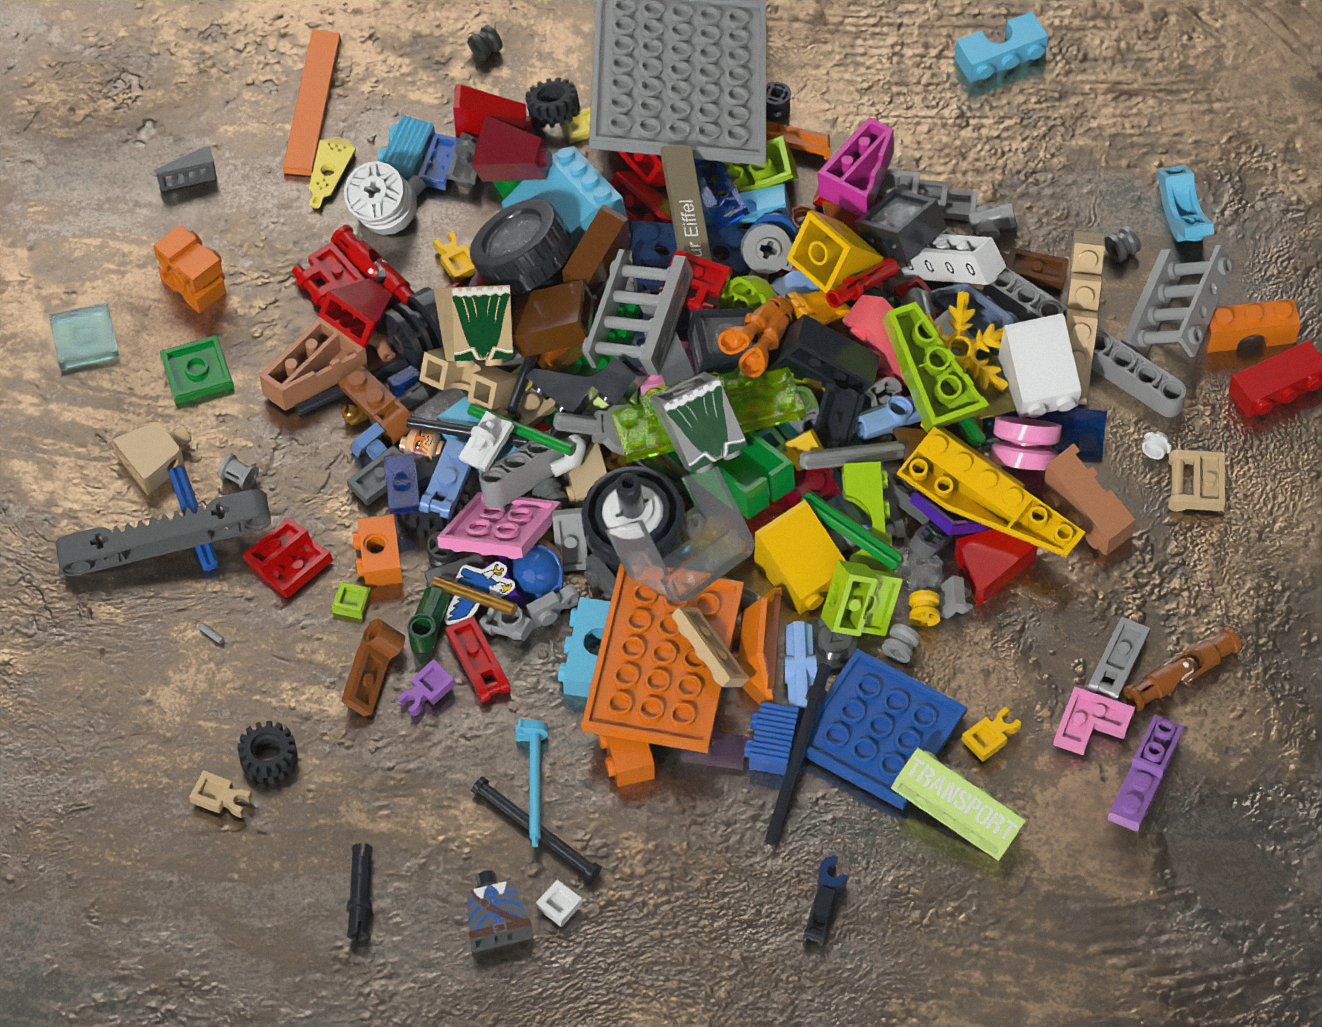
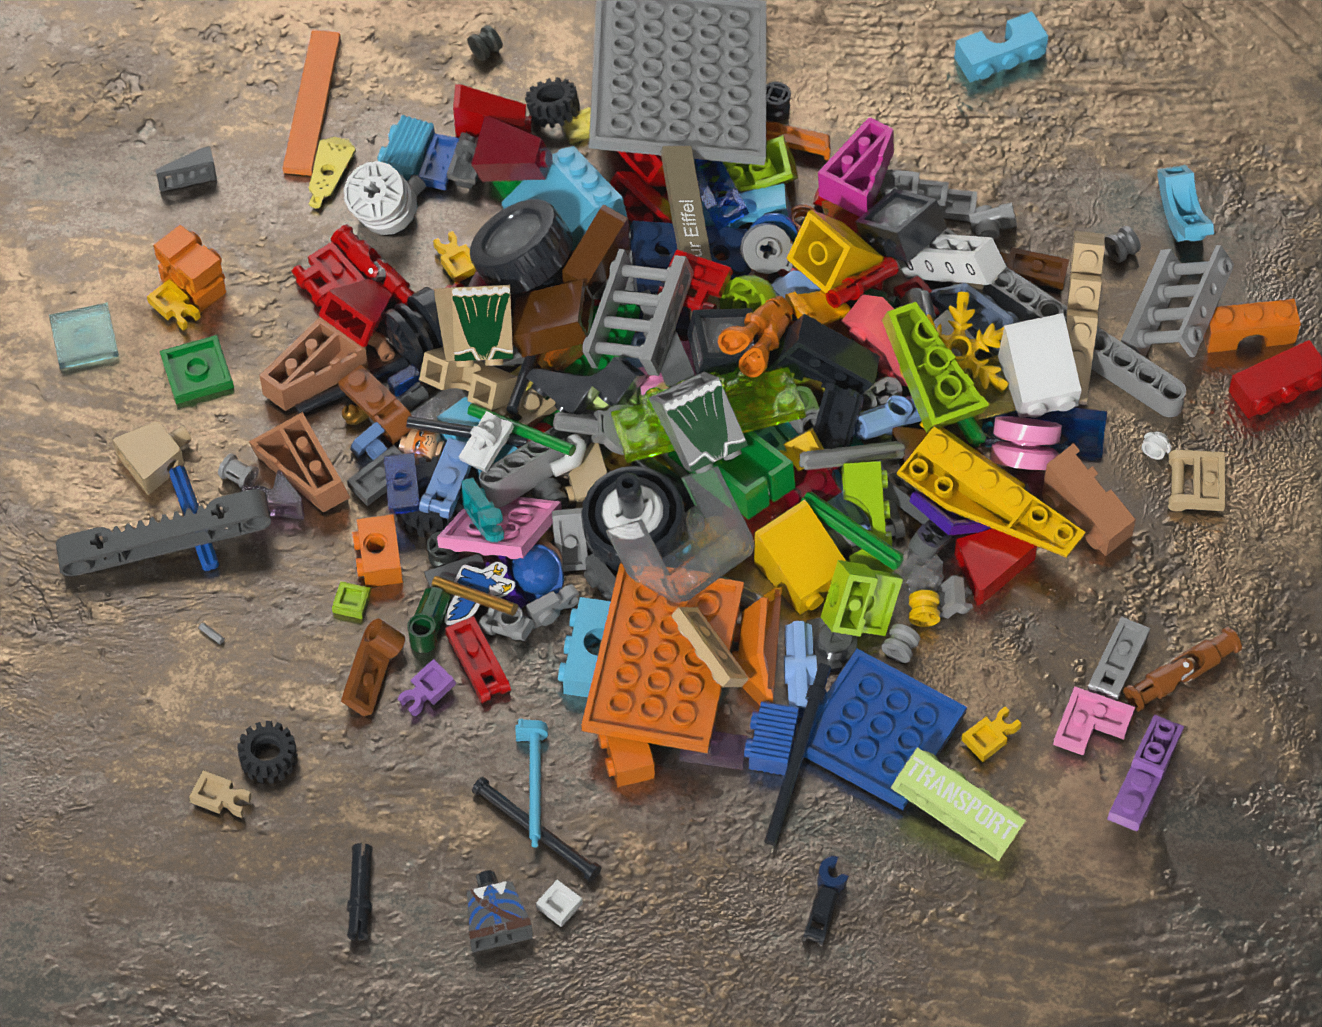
red slope [243,517,333,598] -> none
none -> yellow plate [147,279,201,331]
none -> slope [241,470,305,520]
none -> nougat wedge [249,412,350,513]
none -> teal hinge [461,478,504,542]

